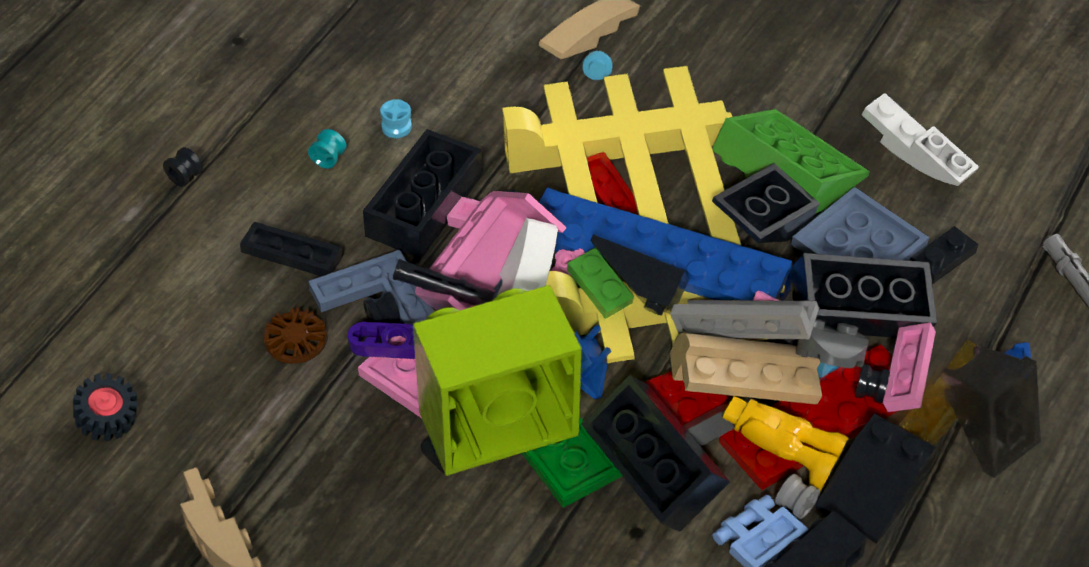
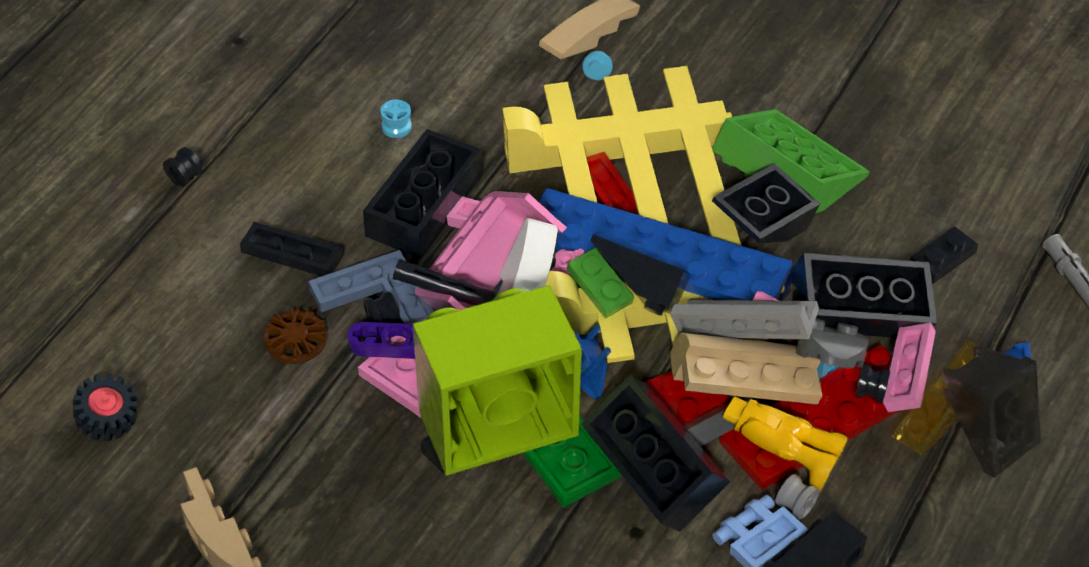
teal wheel [308,129,347,168] -> none
sand blue plate [791,187,929,261] -> none
black slope [815,413,936,543] -> none
white slope [862,93,979,186] -> none

